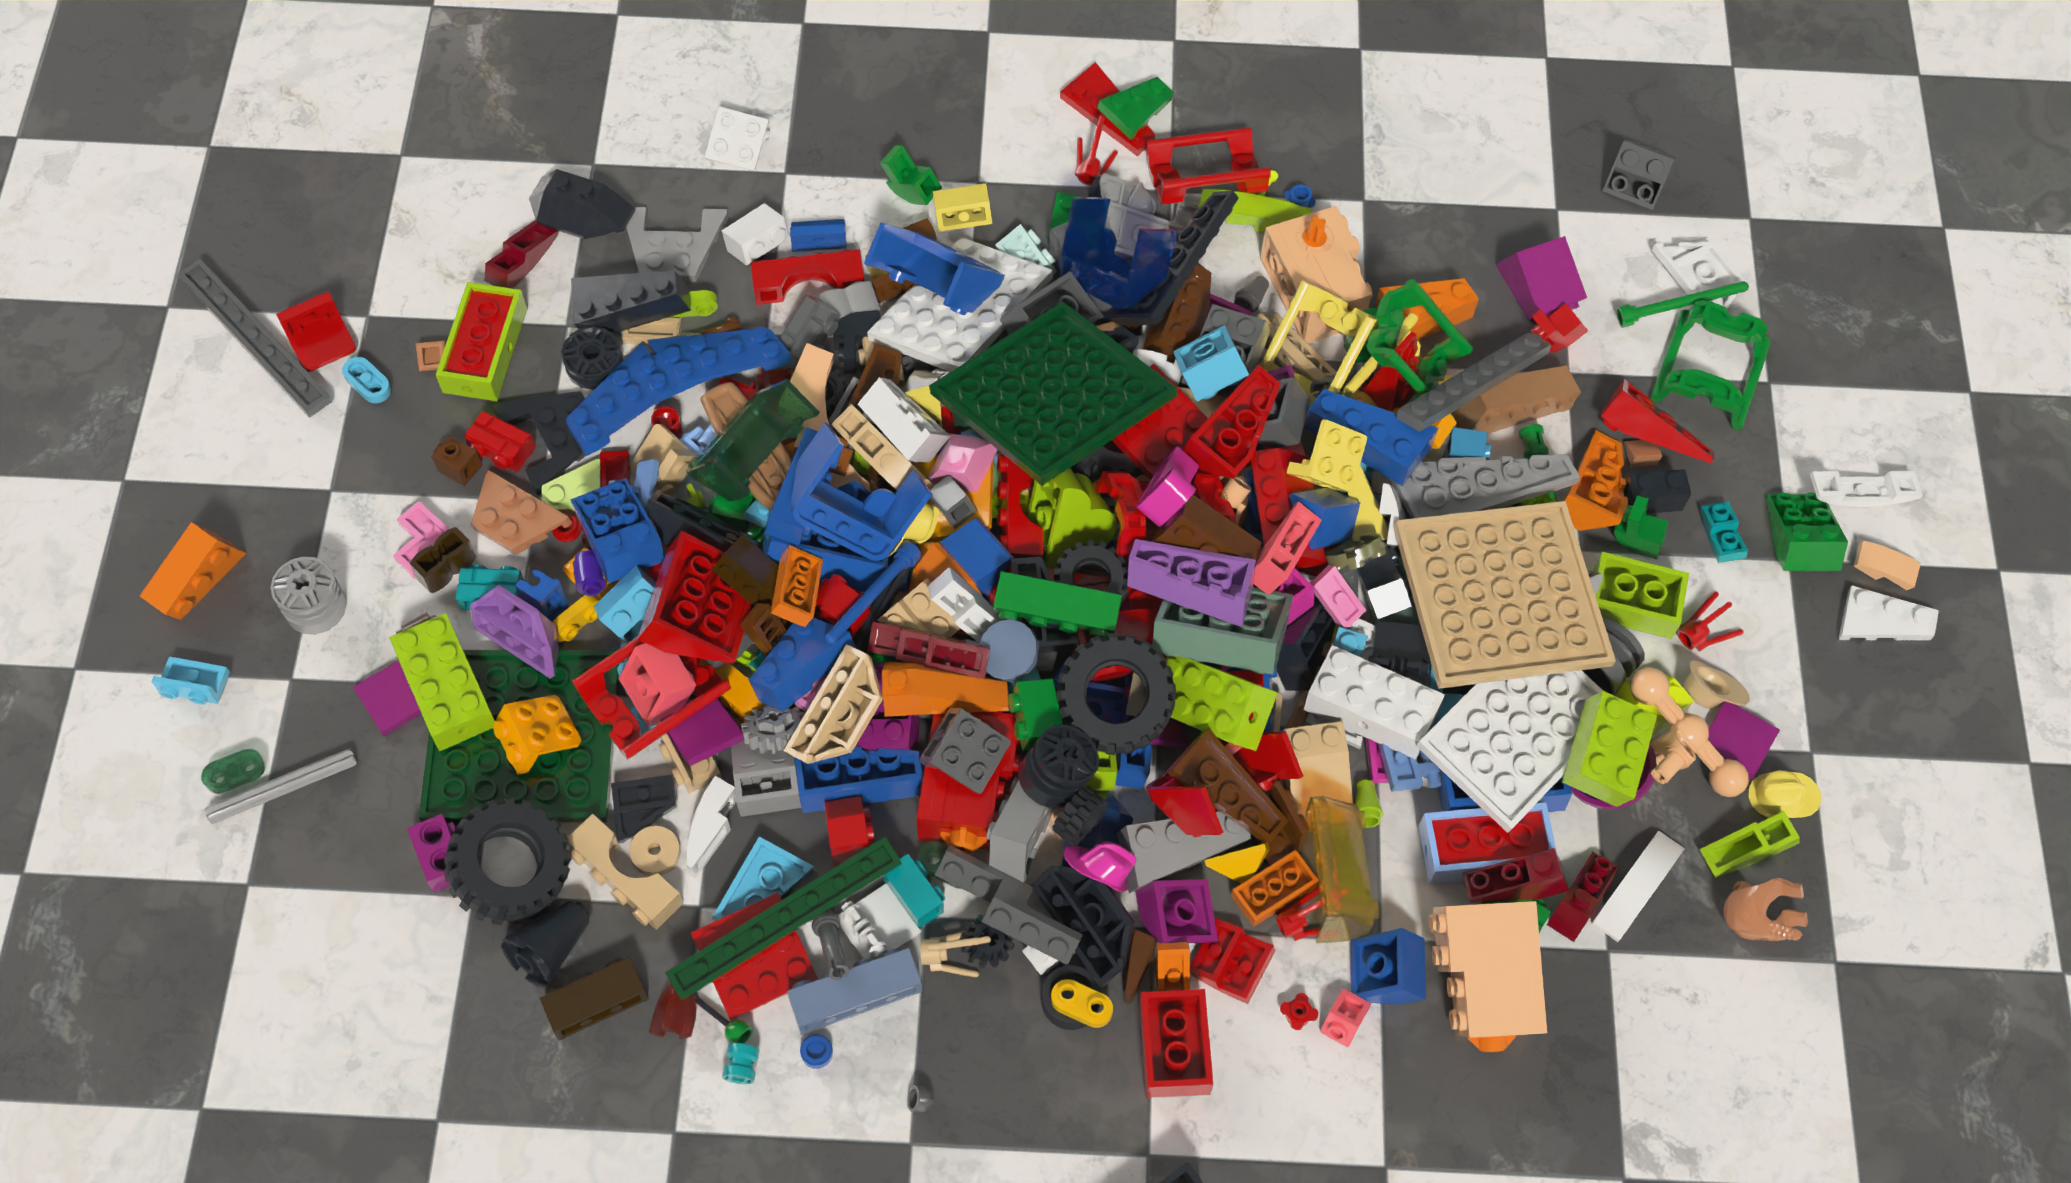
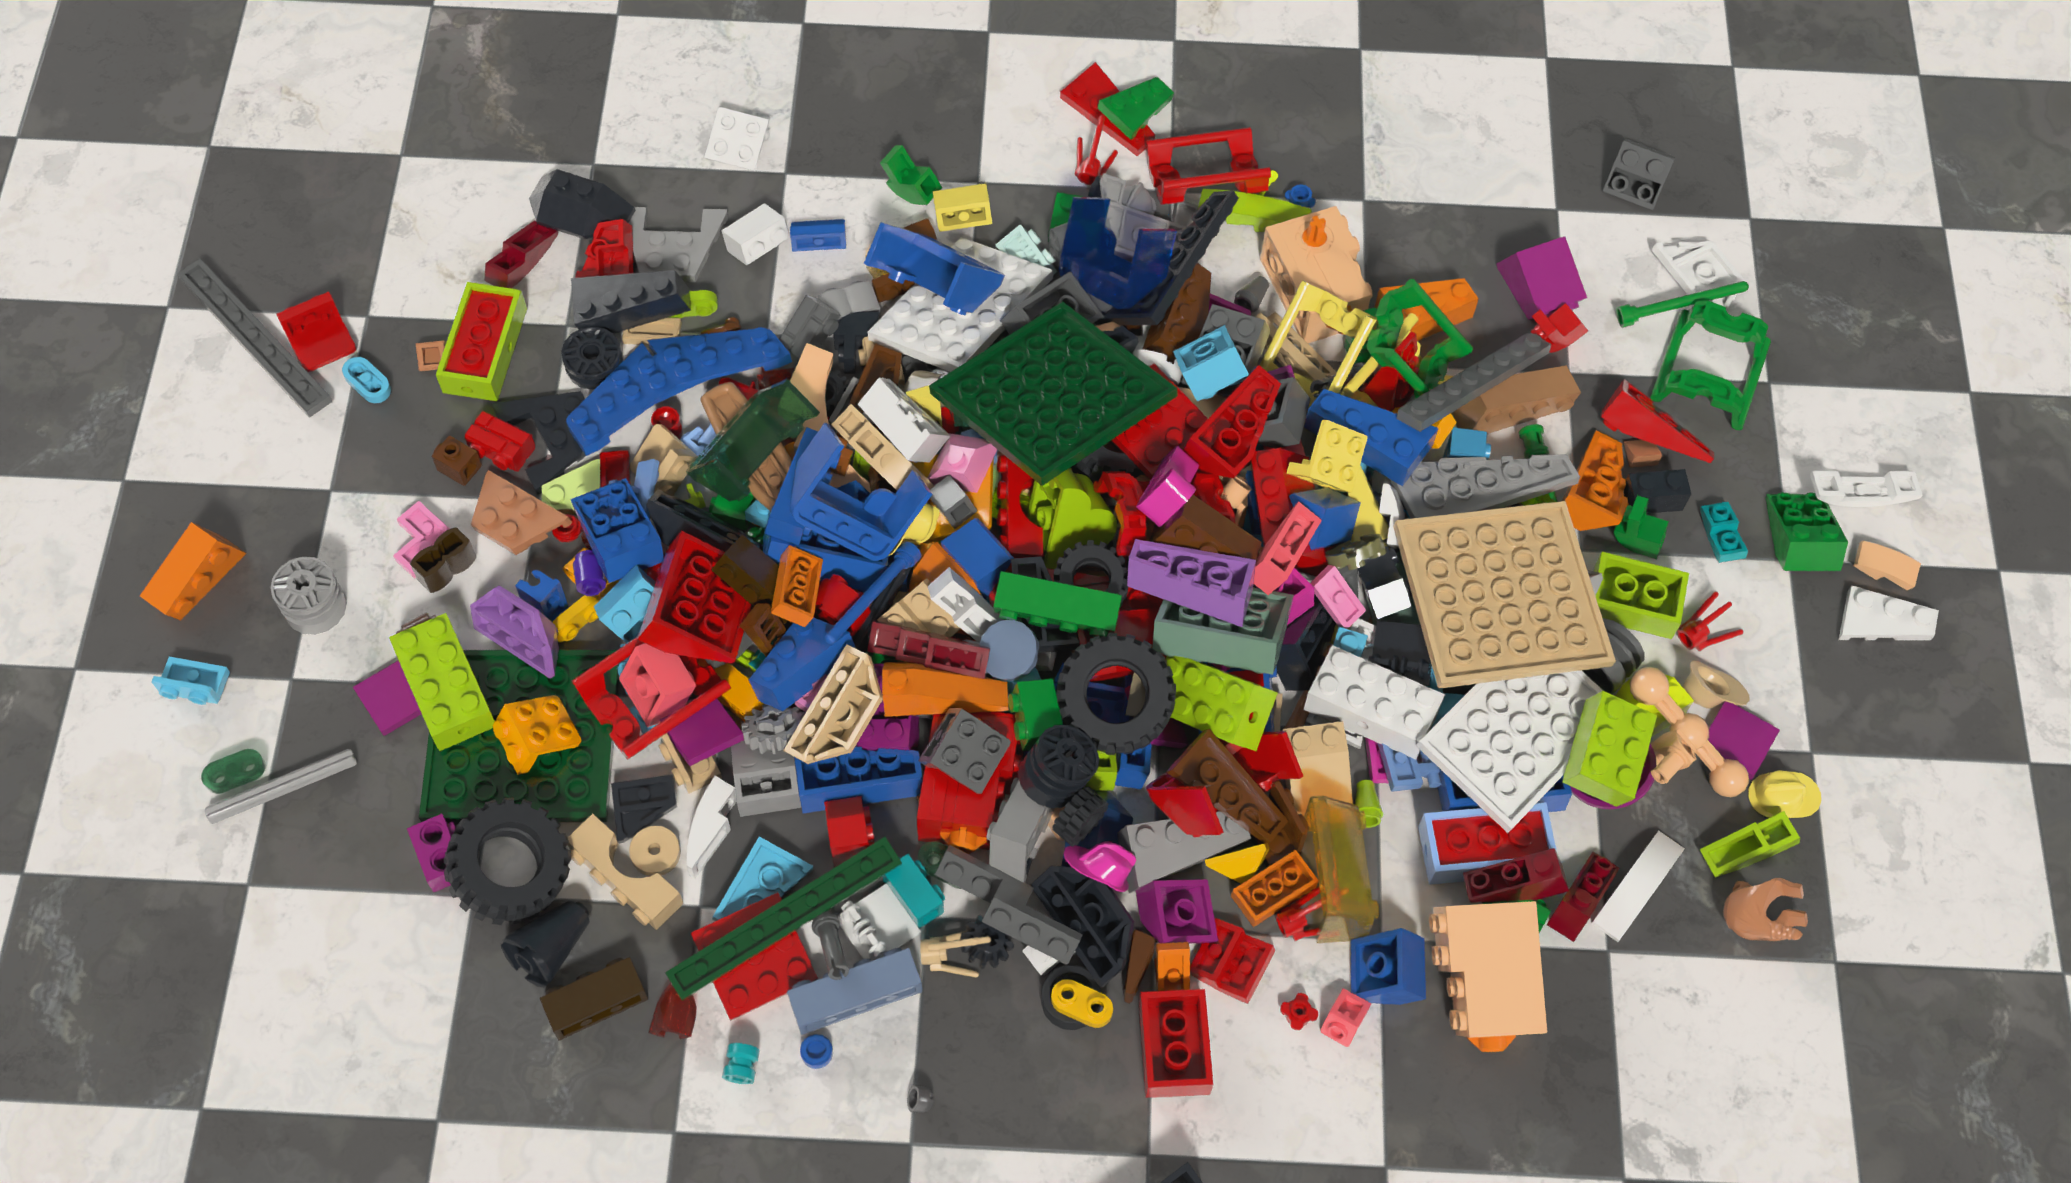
teal brick [456,564,524,610] -> none
green hinge [687,992,753,1044] -> none
red arch [750,249,864,305] -> none
none -> red slope [576,219,633,278]

